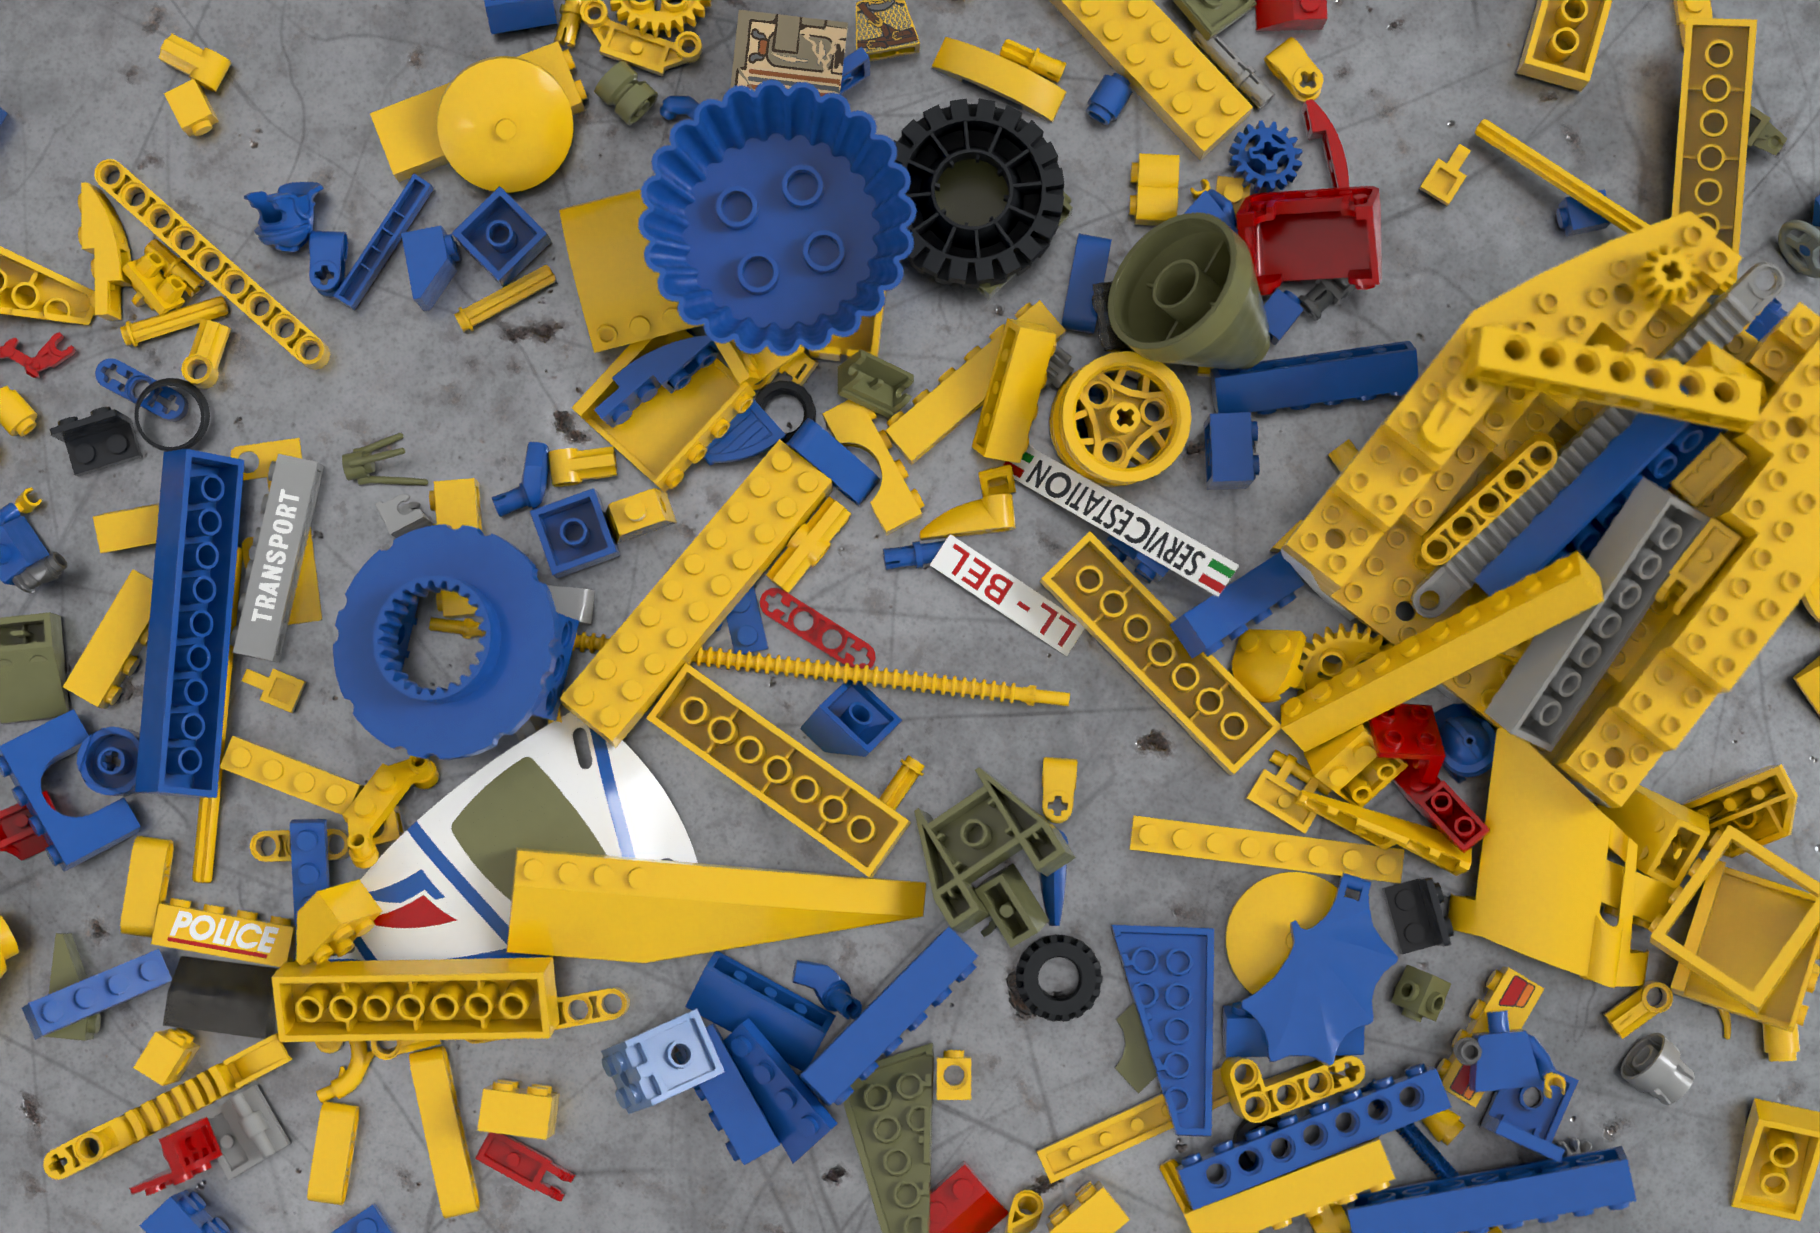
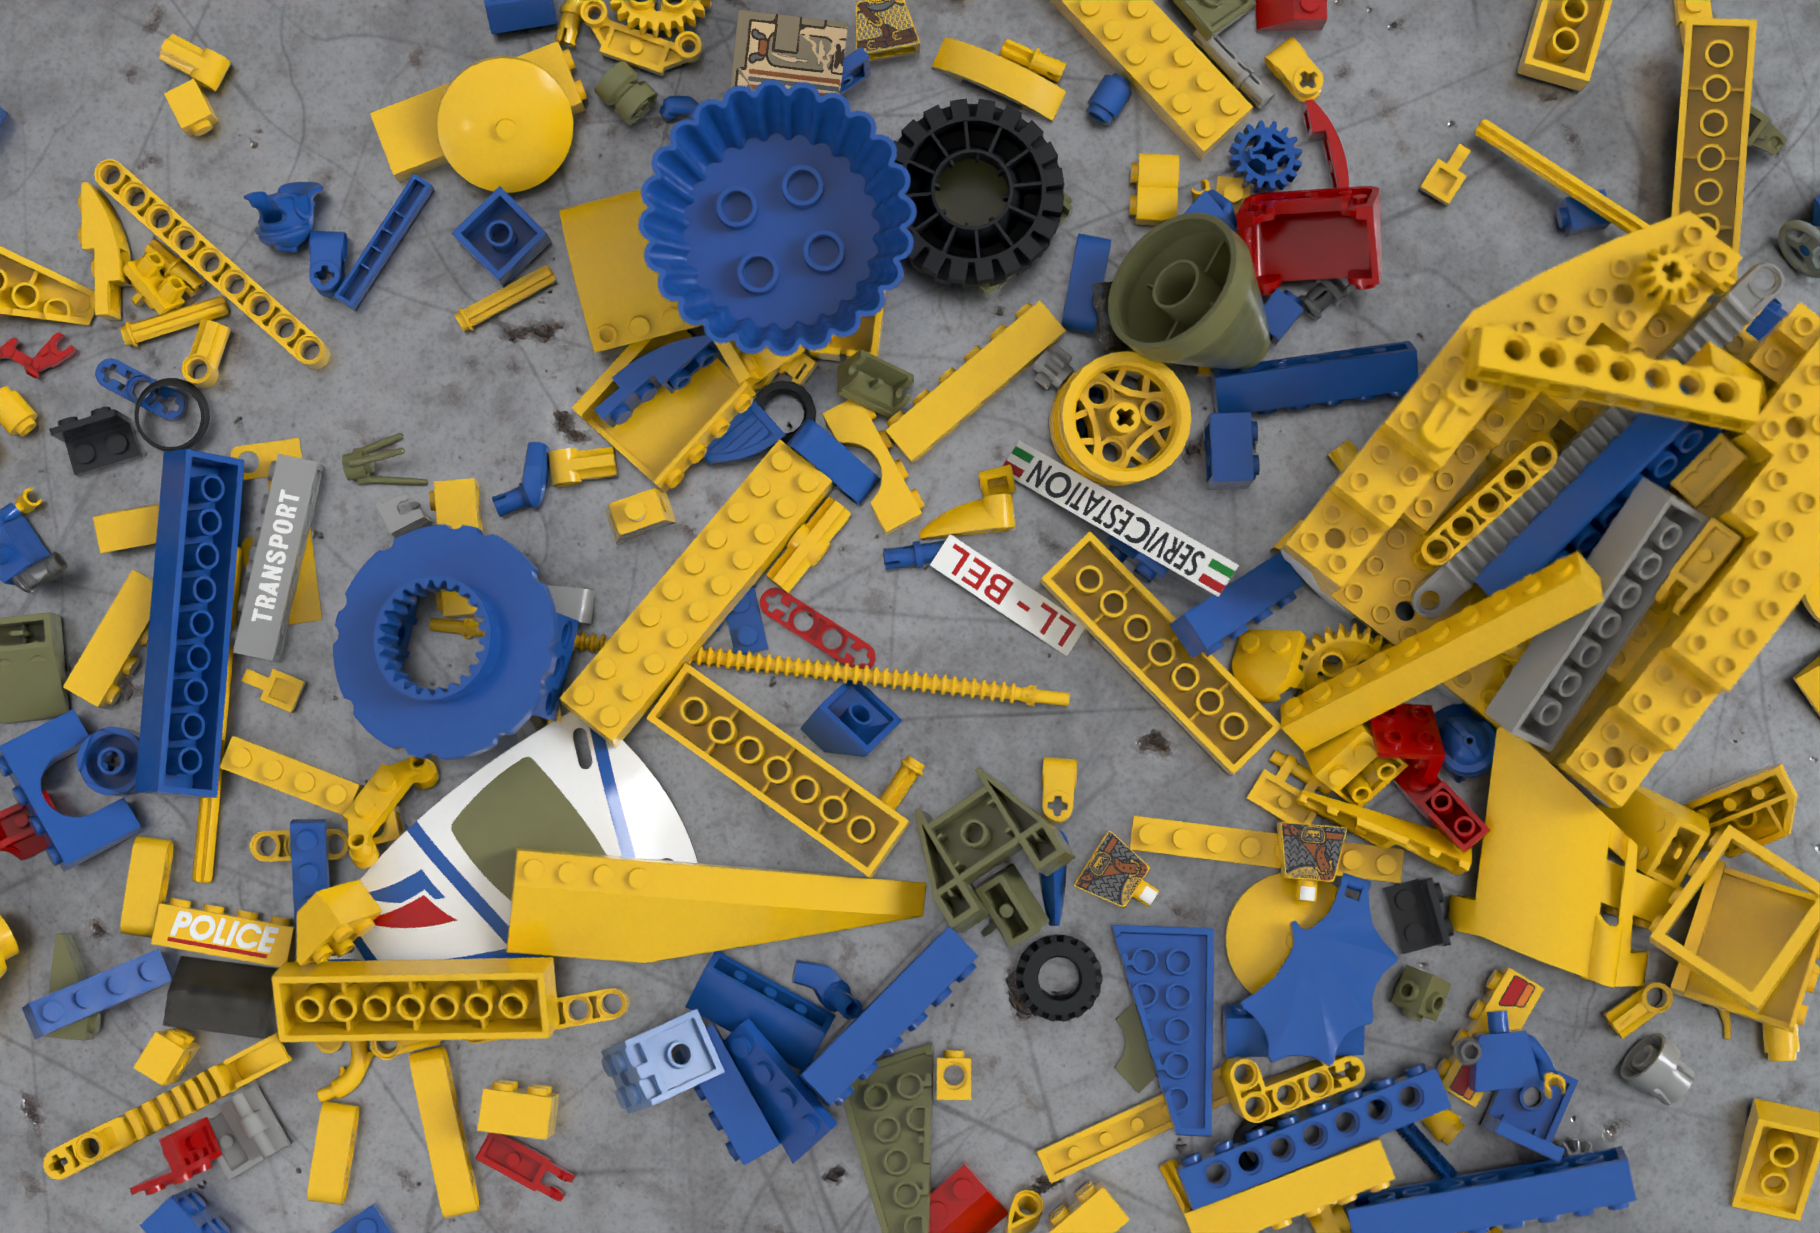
blue slope [401,225,461,311] -> none
blue brick [530,488,620,579] -> none
yellow brick [972,318,1057,463] -> none
none -> torso [1073,831,1159,908]
none -> torso [1277,822,1347,901]

